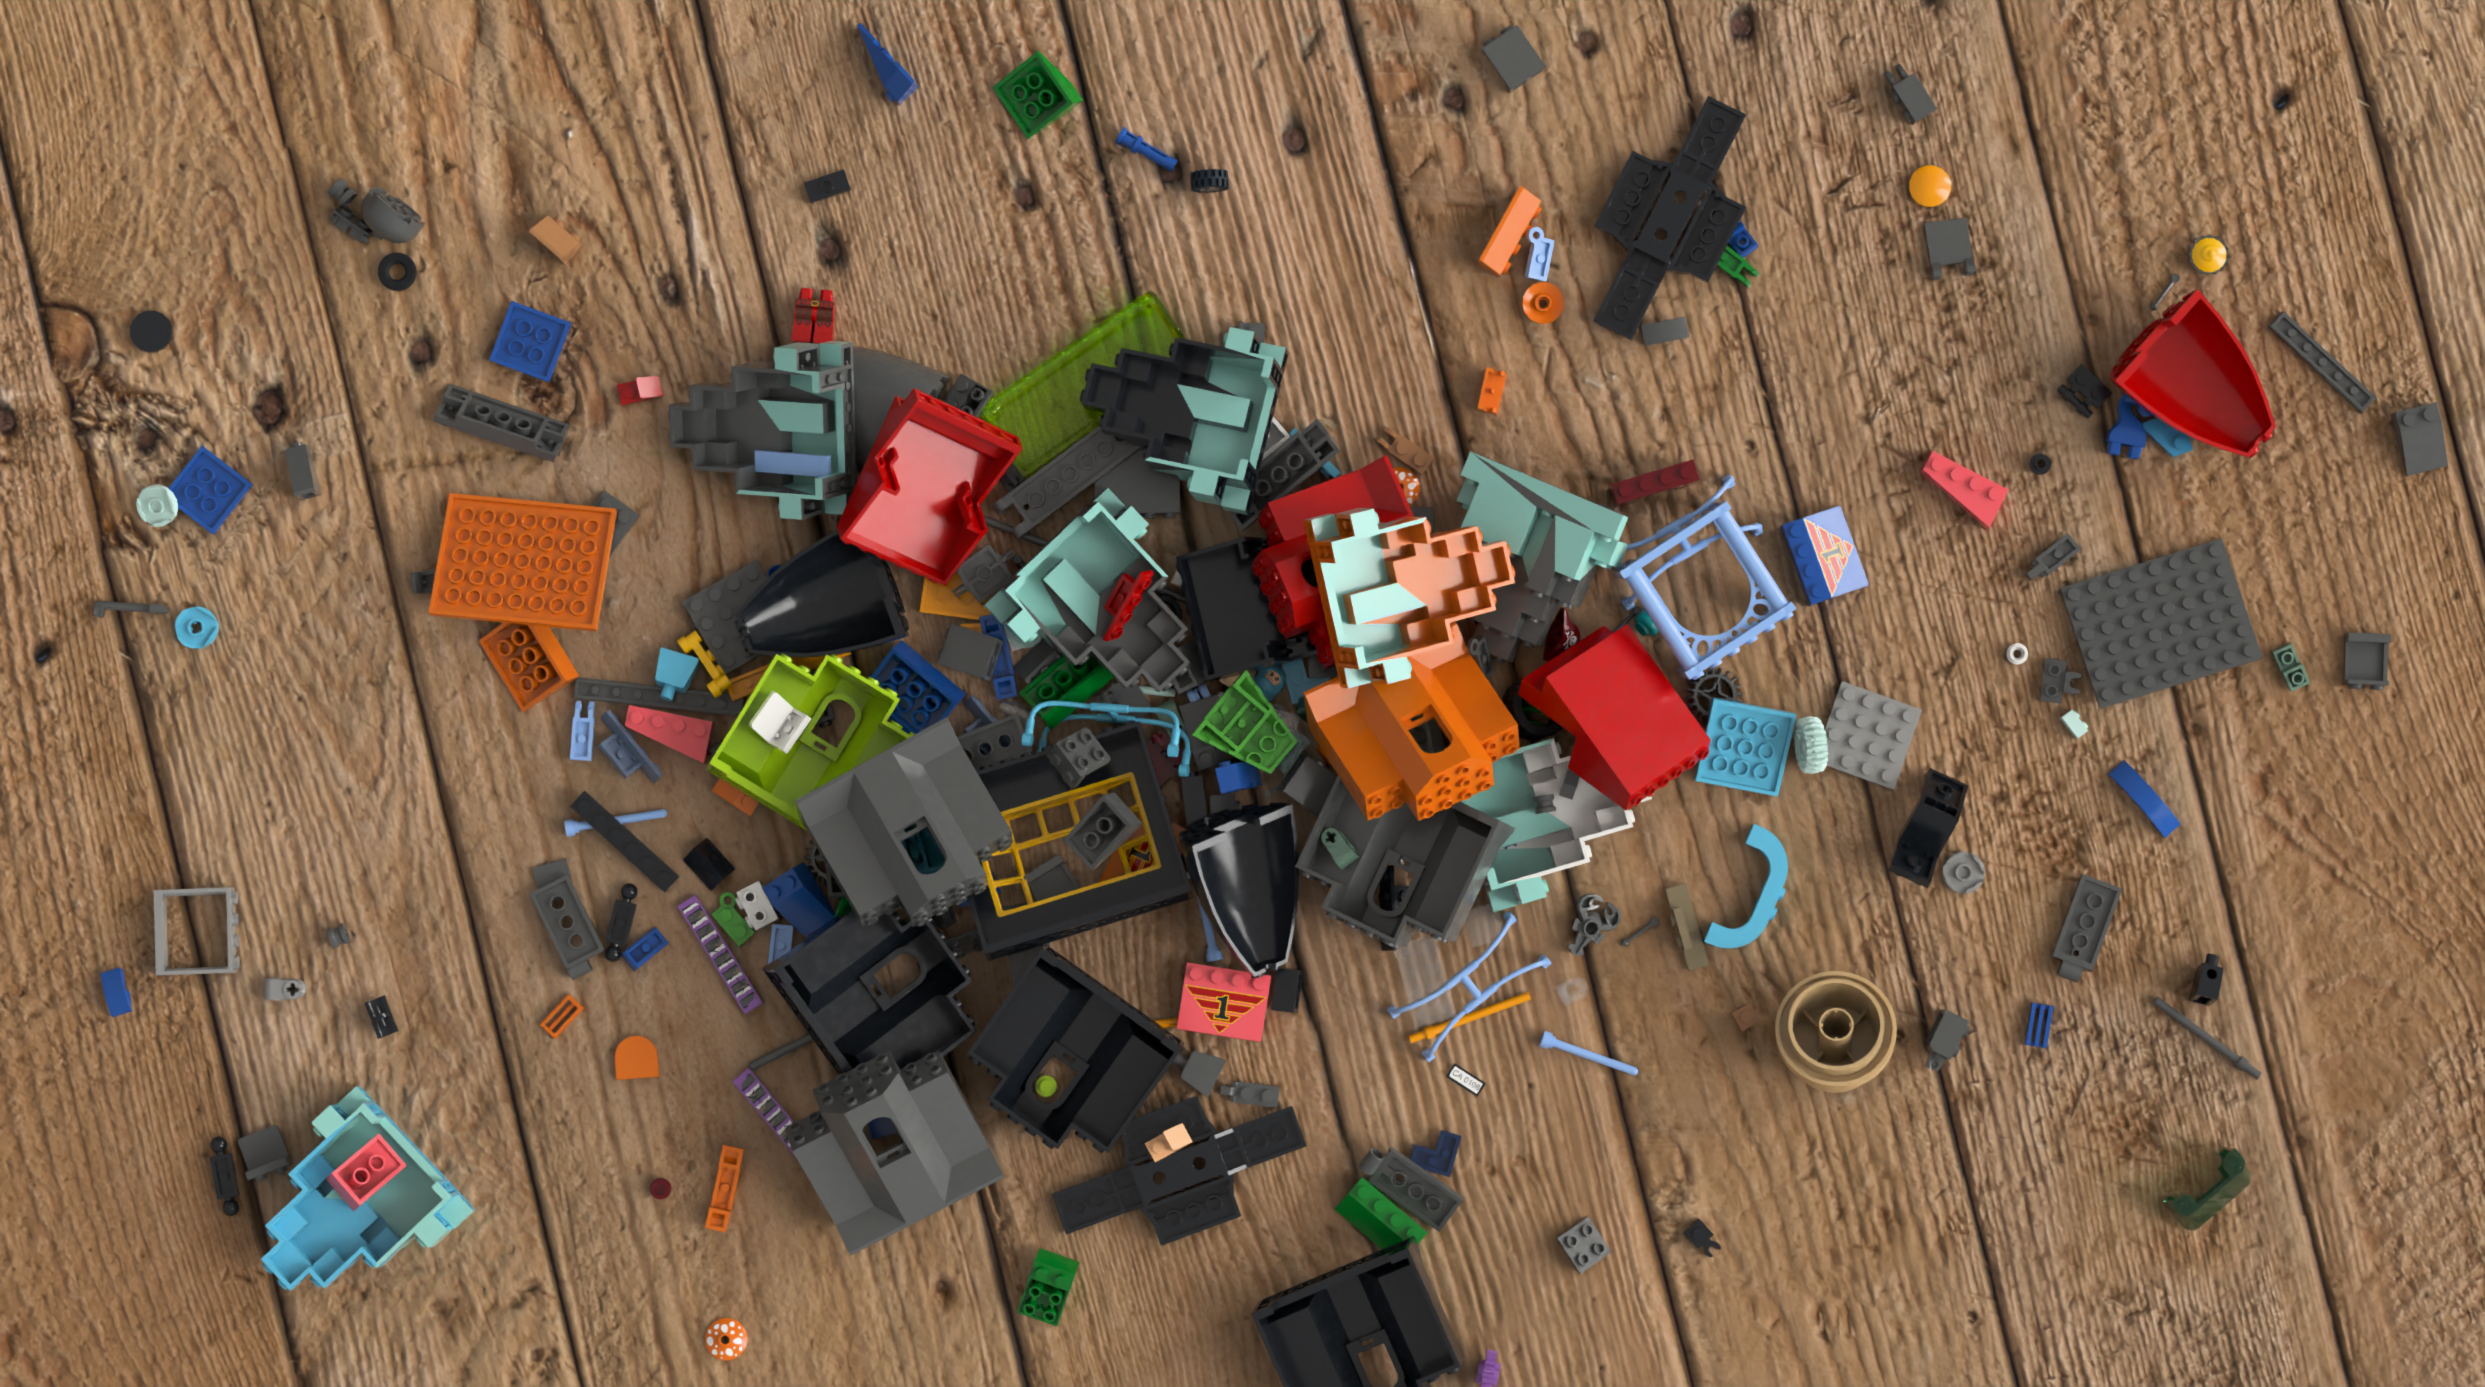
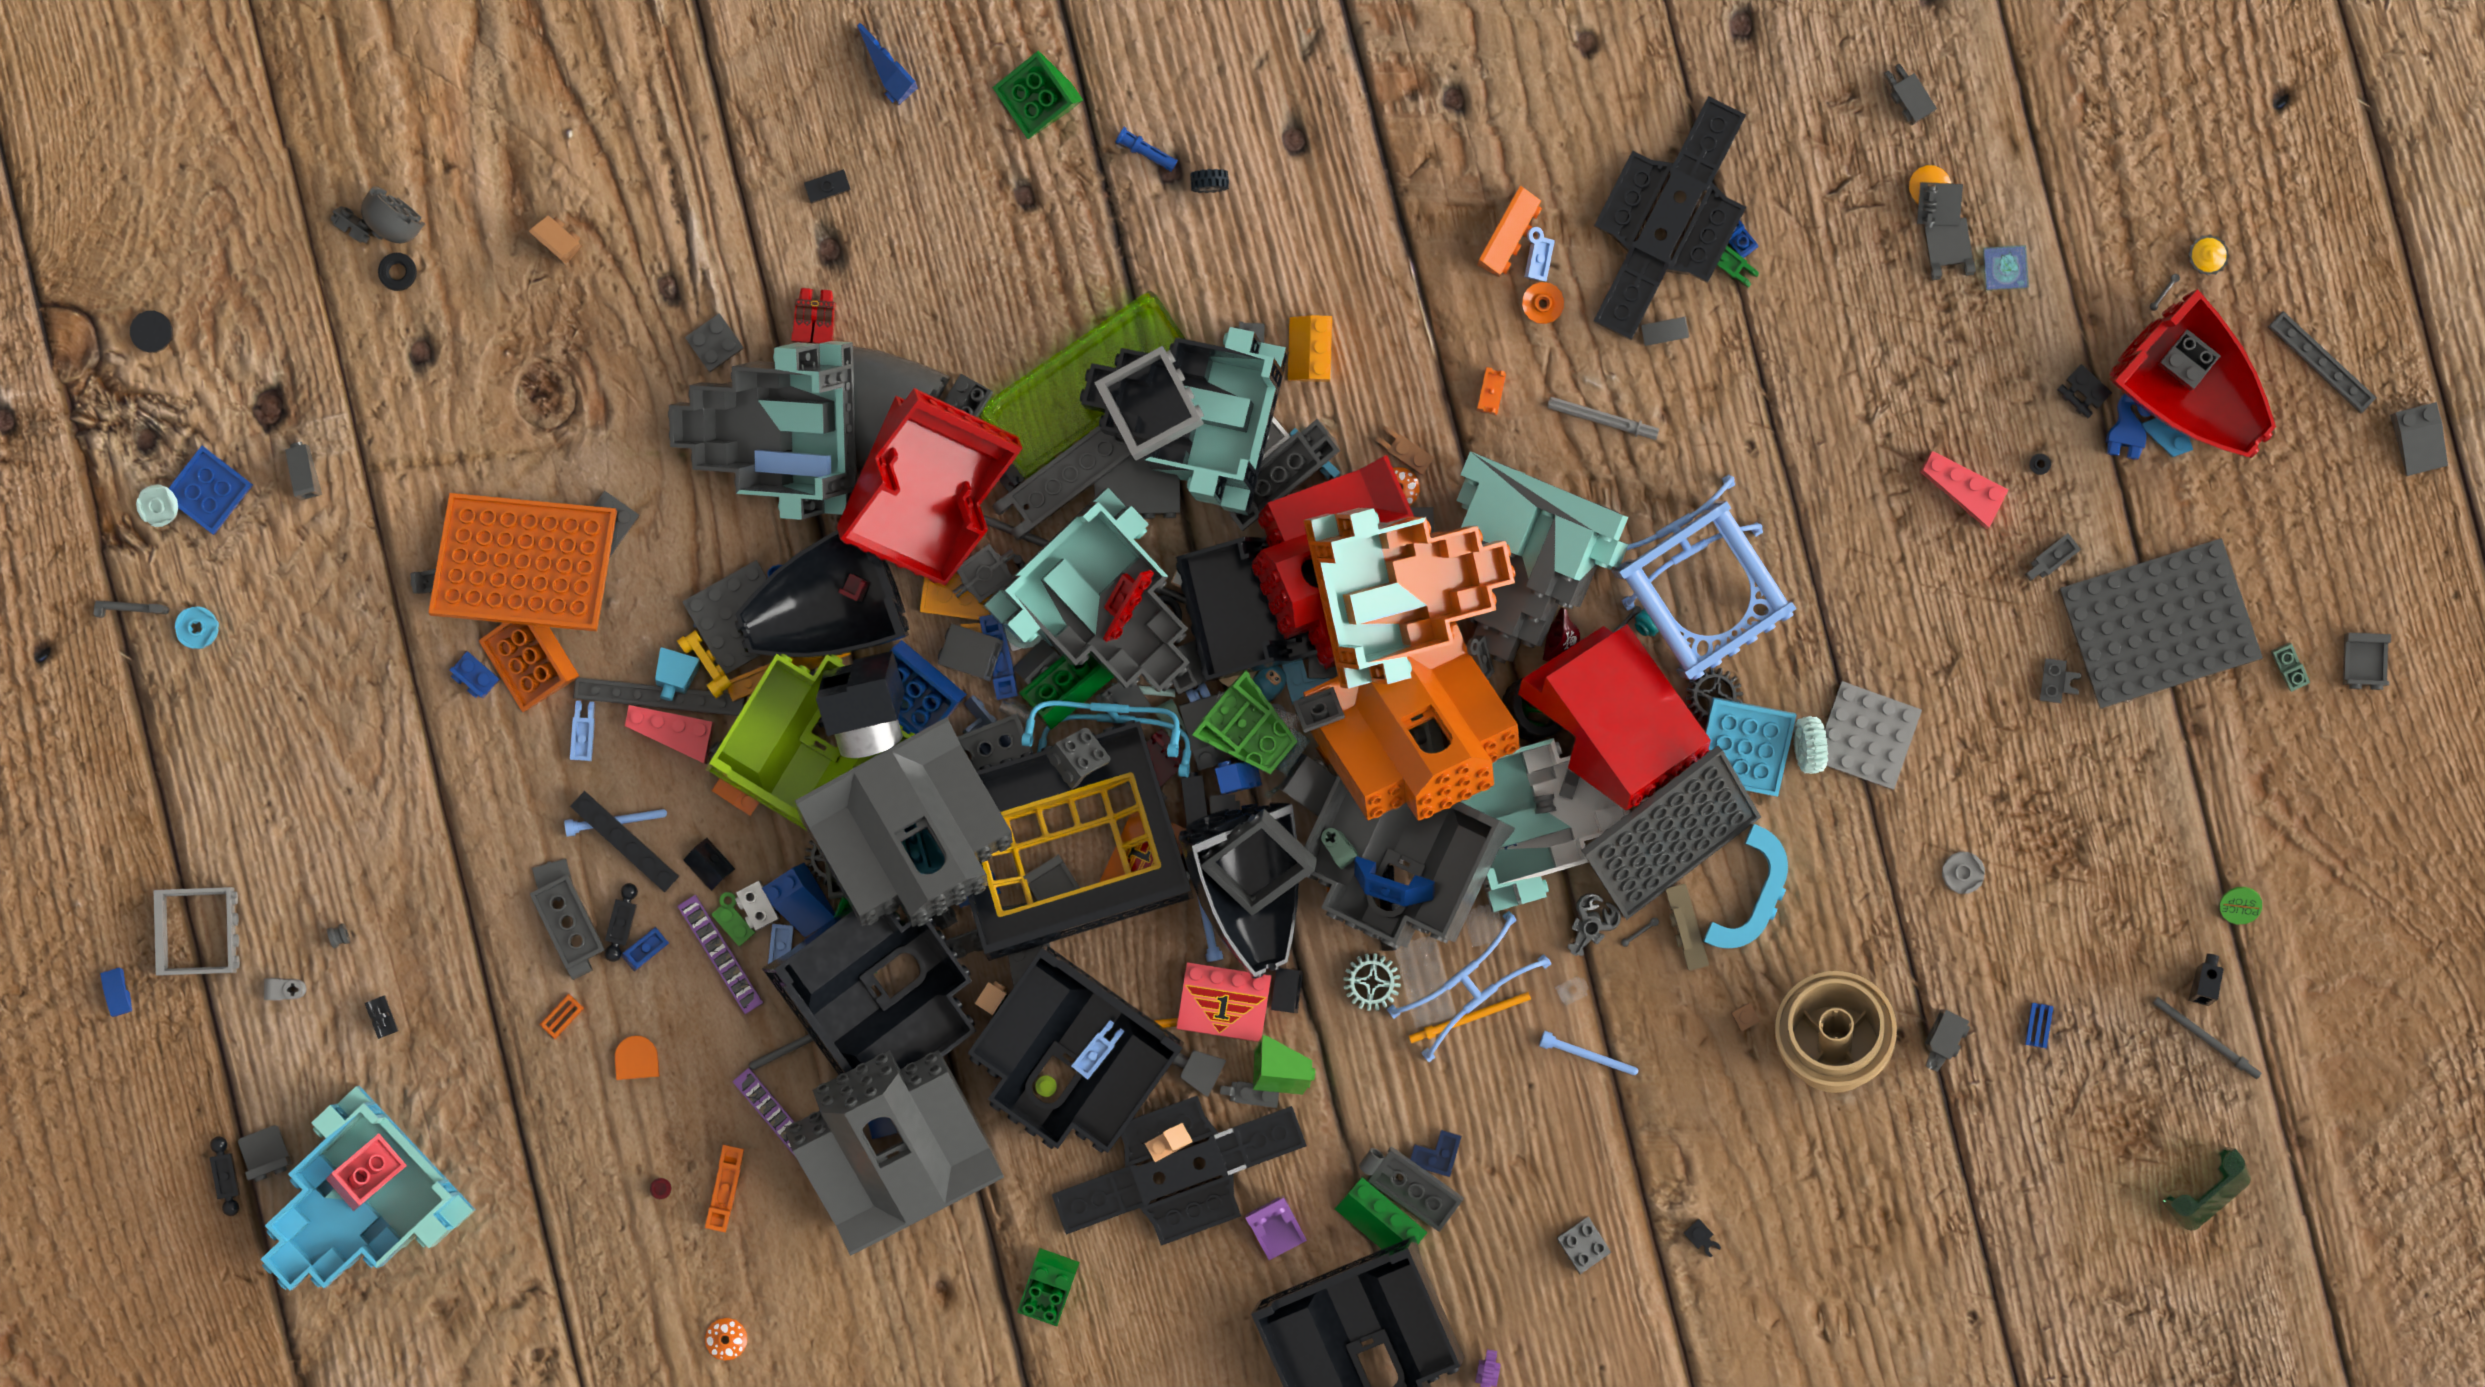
dark grey wheel [327,178,358,207] -> none
dark grey slope [434,384,570,462] -> none
blue plate [489,301,572,383] -> none
sand blue bracket [598,710,662,783] -> none
red slope [617,376,663,406] -> none
white bracket [749,691,811,754] -> none
dark grey slope [1064,793,1142,871] -> none
sticker [1446,1063,1486,1097] -> none
dark grey panel [1481,25,1546,93] -> none
dark red arch [1608,460,1700,509] -> none
blue slope [1780,506,1869,606] -> none
black bracket [1889,768,1969,888] -> none
white plate [2006,643,2028,665] -> none
dark grey hinge [2051,874,2122,983] -> none
light aqua piece [2060,710,2088,739] -> none
blue slope [2108,760,2180,838] -> none
none -> blue bracket [449,651,500,698]
none -> dark grey plate [685,313,744,372]
none -> black piece [816,651,905,758]
none -> dark red panel [838,573,870,602]
none -> light nougat brick [975,981,1008,1015]
none -> light blue hinge [1071,1020,1124,1079]
none -> light grey window [1094,346,1204,461]
none -> dark grey window [1200,809,1317,916]
none -> medium lavender bracket [1245,1195,1307,1260]
none -> bright green slope [1253,1035,1315,1095]
none -> light orange slope [1288,315,1332,382]
none -> dark grey slope [1293,687,1345,733]
none -> light aqua gear [1343,953,1401,1011]
none -> blue slope [1354,856,1435,907]
none -> light grey axle [1547,397,1659,440]
none -> dark grey plate [1581,746,1761,920]
none -> dark grey hinge [1917,182,1963,228]
none -> clear light blue tile [1983,245,2029,291]
none -> dark grey slope [2158,329,2221,391]
none -> bright green piece [2220,887,2262,925]

